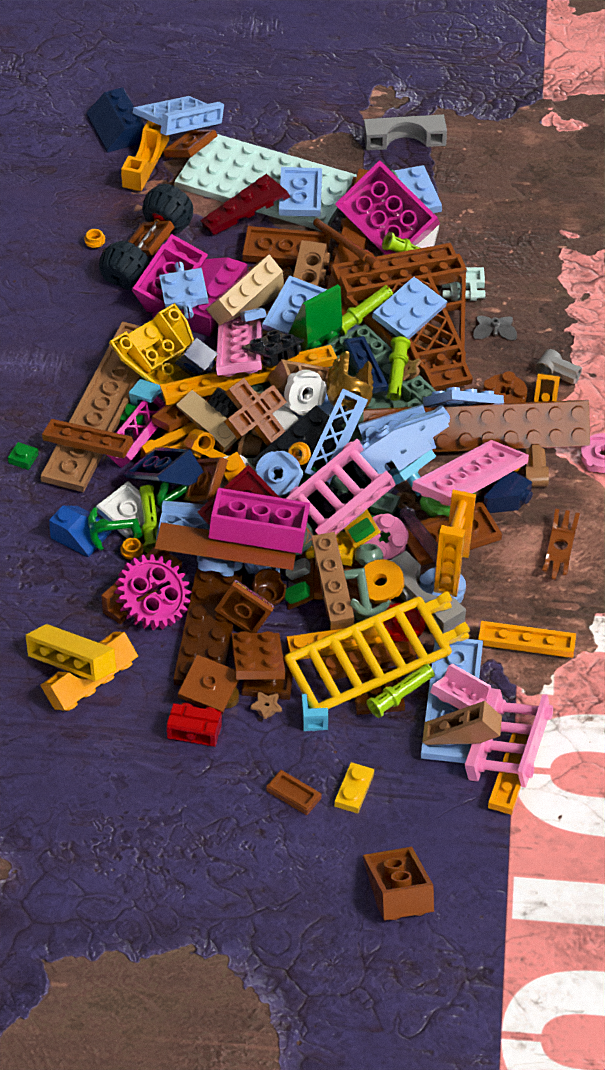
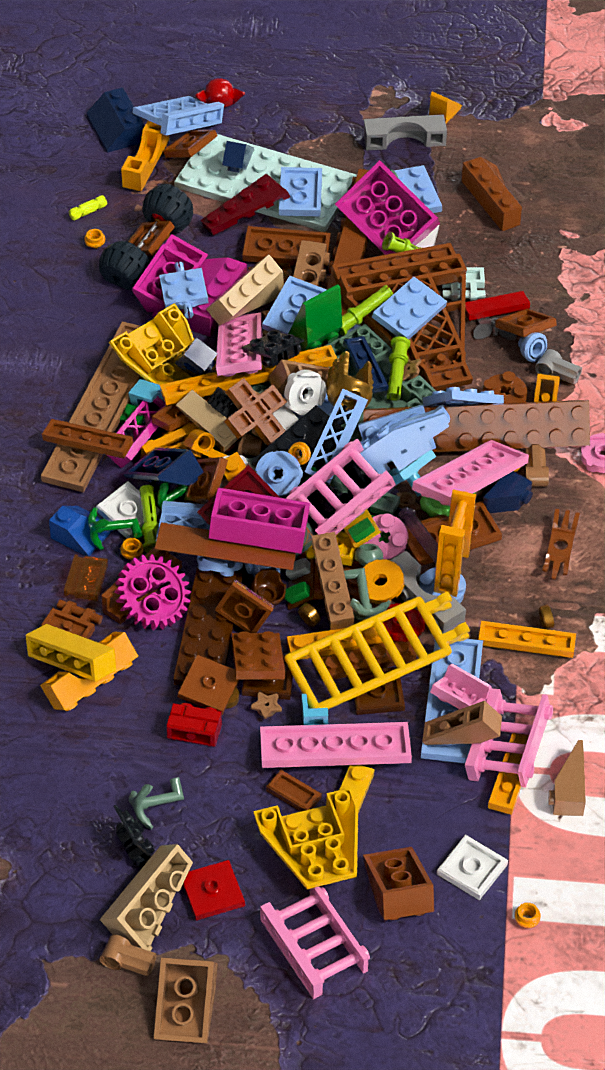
green plate [8,442,39,470] -> none
light blue tile [240,308,267,322] -> none
dark orange bar [313,218,381,269] -> none
lime pin [367,664,435,718] -> none
none -> dark orange plate [41,599,103,639]
none -> clear orange plate [64,554,108,601]
none -> neon yellow axle [68,195,107,221]
none -> medium nougat piece [99,935,156,976]
none -> tan wedge [100,844,193,951]
none -> black hinge [113,805,155,867]
none -> sand green piece [129,777,184,830]
none -> medium nougat slope [154,958,218,1043]
none -> red plate [183,860,245,921]
none -> red piece [195,78,245,107]
none -> dark blue slope [222,141,254,173]
none -> yellow wedge [253,787,358,889]
none -> bright pink plate [260,722,412,768]
none -> bright pink fence [260,887,370,999]
none -> pearl gold tile [298,603,321,627]
none -> light orange slope [429,91,462,123]
none -> white tile [437,835,508,900]
none -> dark orange wedge [462,157,522,231]
none -> red tile [465,291,530,321]
none -> dark orange tile [495,309,557,337]
none -> light orange plate [514,902,541,928]
none -> light blue brick [518,332,547,362]
none -> pearl gold tile [538,604,554,629]
none -> medium nougat slope [548,740,586,816]

